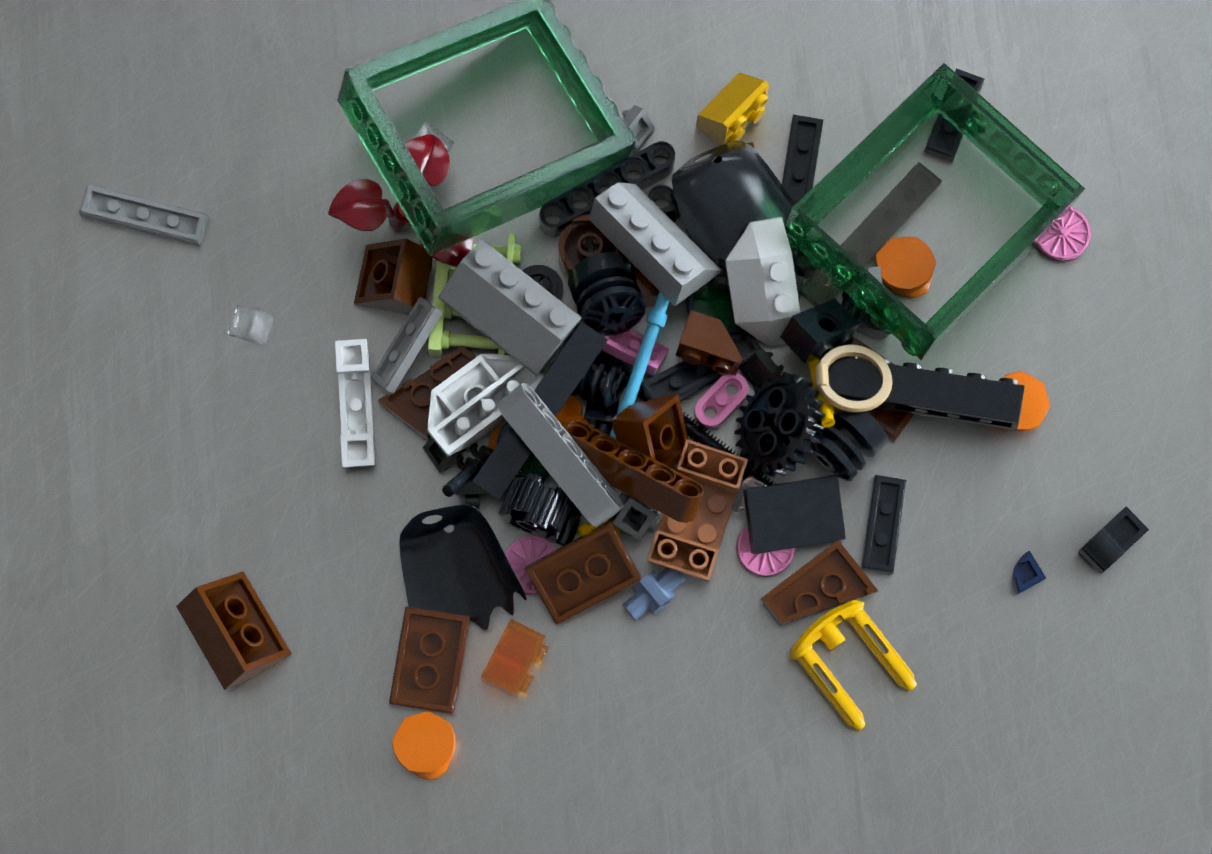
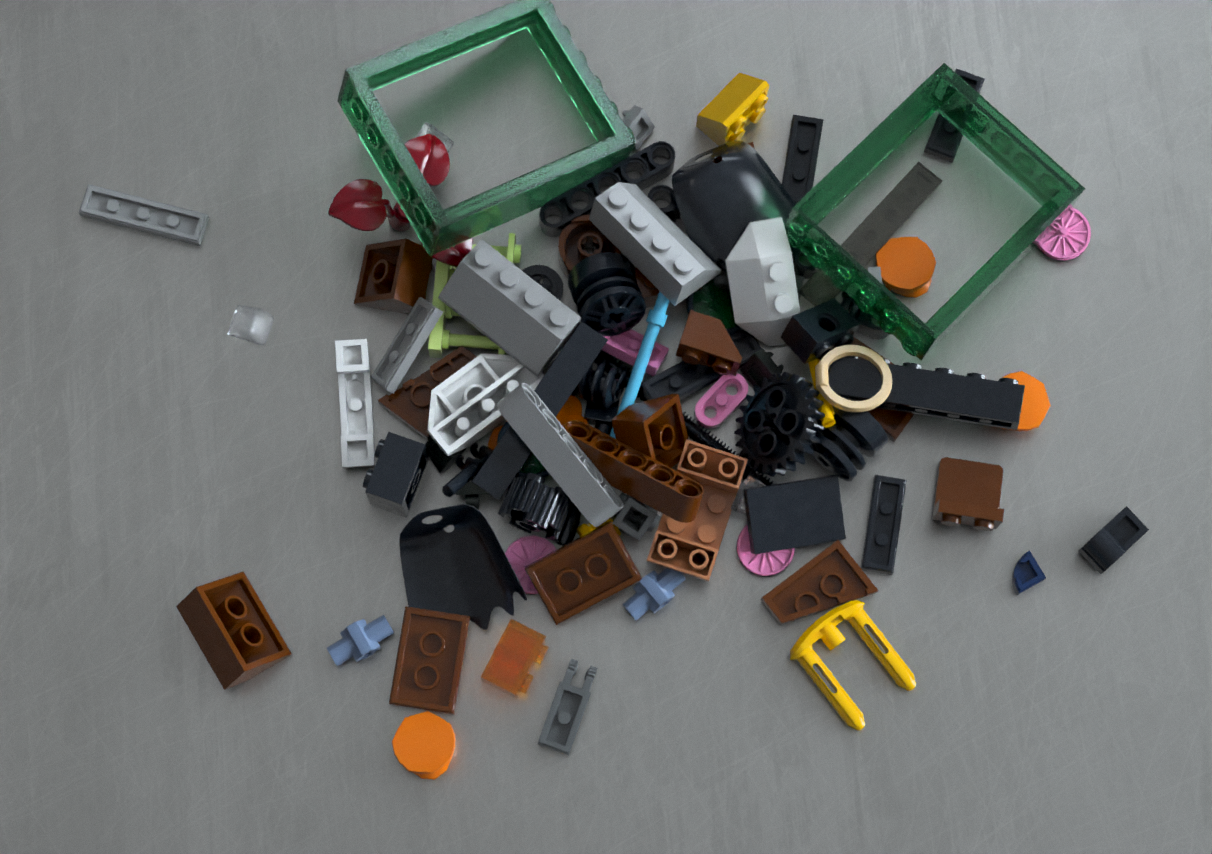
none -> sand blue axle [327,615,394,666]
none -> black brick [363,431,429,518]
none -> dark grey hinge [538,659,598,756]
none -> reddish brown bracket [932,457,1004,531]

